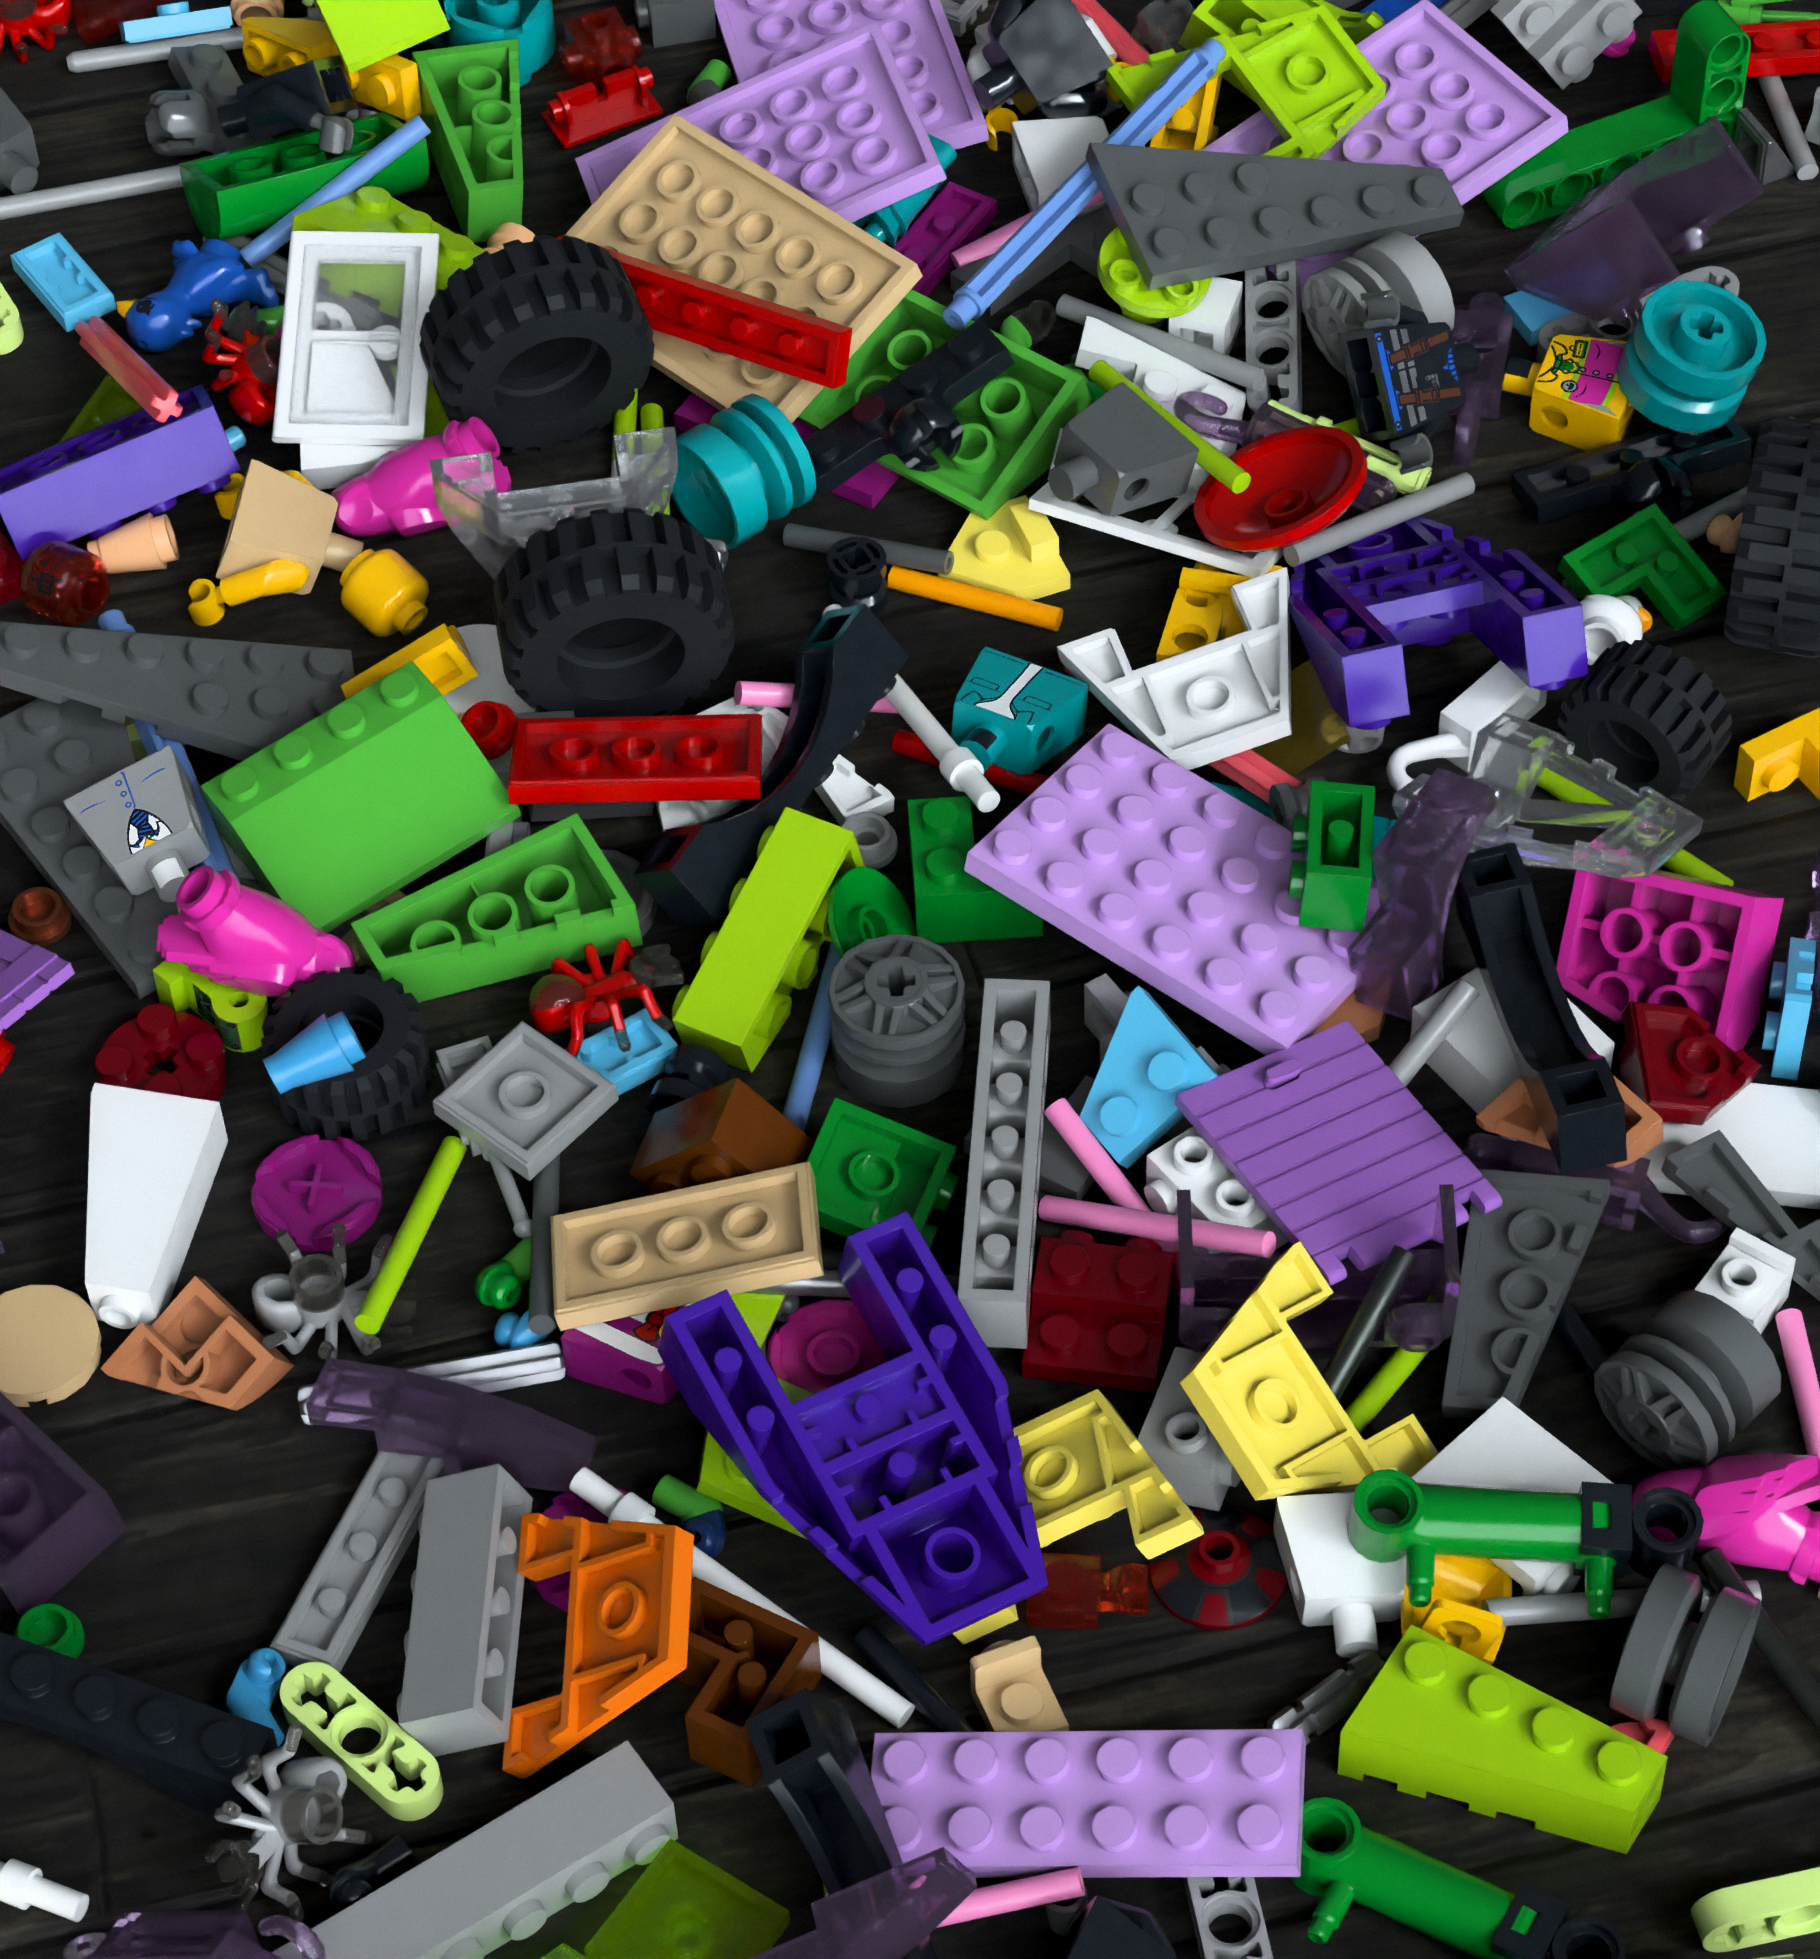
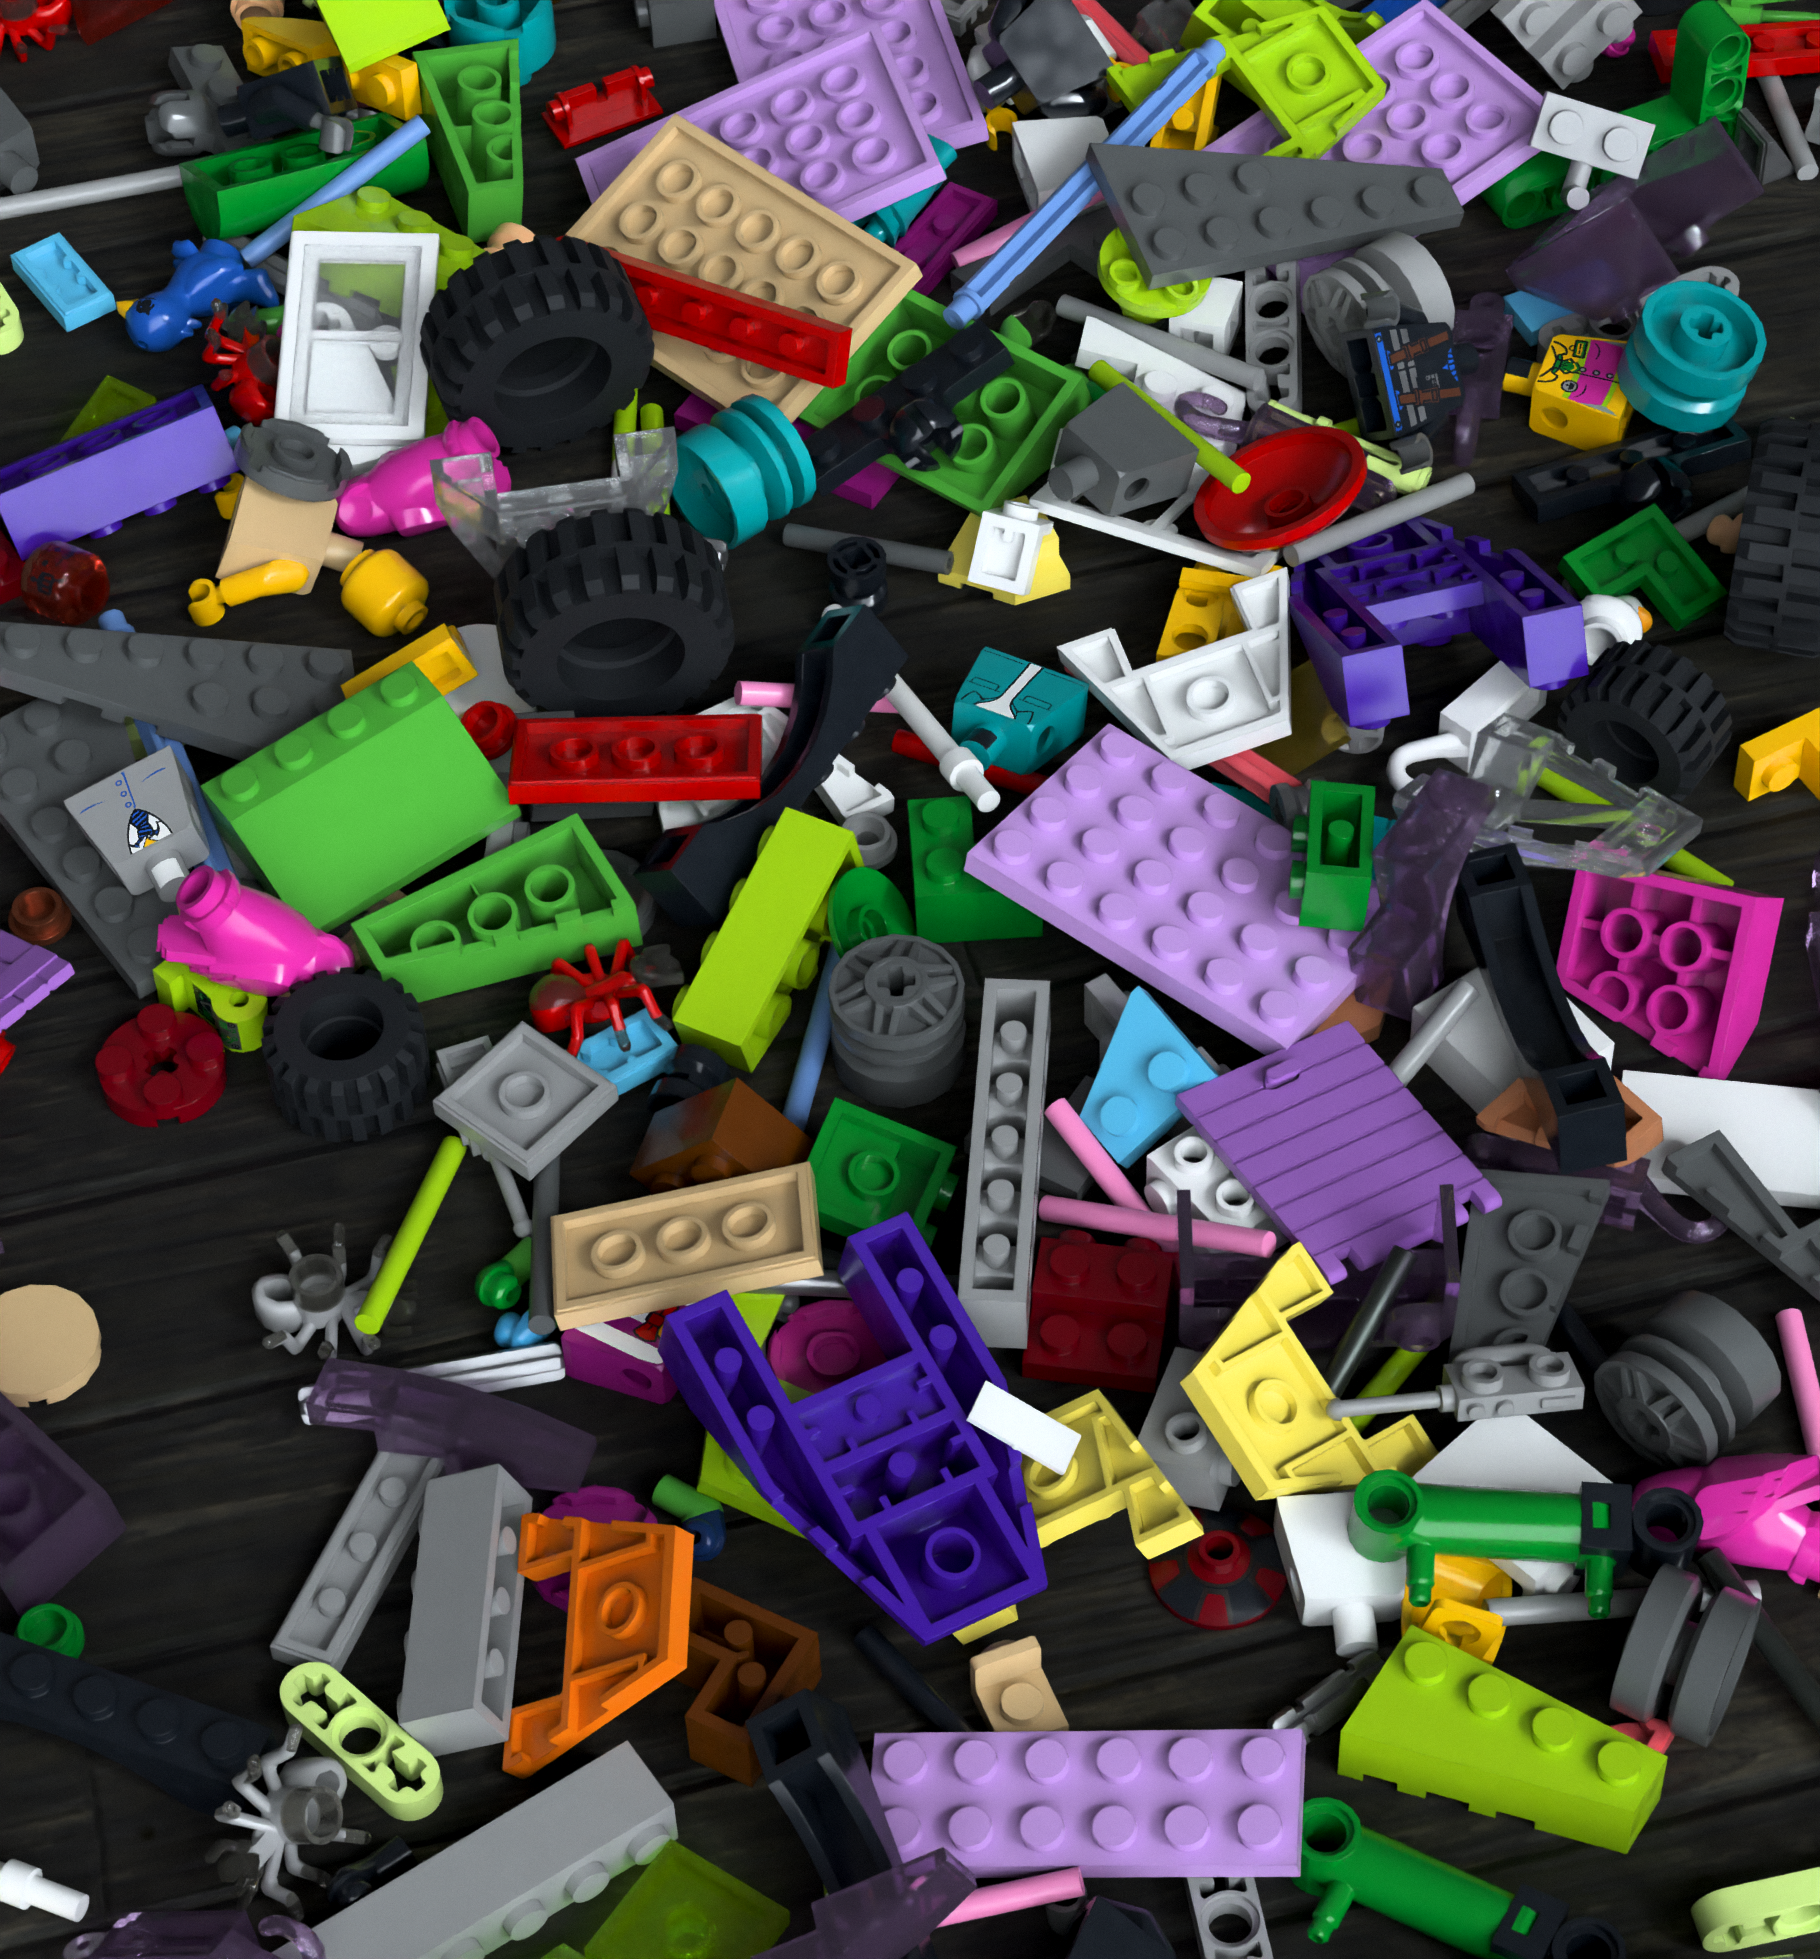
light grey bar [66,7,324,73] -> none
coral axle [75,315,183,423] -> none
white slope [85,1083,228,1329] -> none
light nougat cone [87,512,180,576] -> none
nougat slope [100,1276,294,1411] -> none
medium azure plate [119,1,233,44] -> none
dark azure arm [226,1648,286,1747] -> none
magenta tile [251,1134,383,1253] -> none
dark azure cone [263,1011,366,1094] -> none
clear red brick [559,6,642,93] -> none
white bar [569,1467,915,1729] -> none
arm [686,59,731,106] -> none
light orange bar [887,565,1063,632] -> none
clear red plate [1026,1553,1150,1630] -> none
dark red plate [1618,1001,1762,1126] -> none
white brick [1695,1227,1796,1335] -> none
medium azure wing [1762,937,1816,1080] -> none
none -> dark grey tile [233,418,353,502]
none -> white window [966,1380,1082,1476]
none -> white bracket [967,500,1054,596]
none -> light grey piece [1326,1343,1585,1422]
none -> plate [1528,91,1656,210]

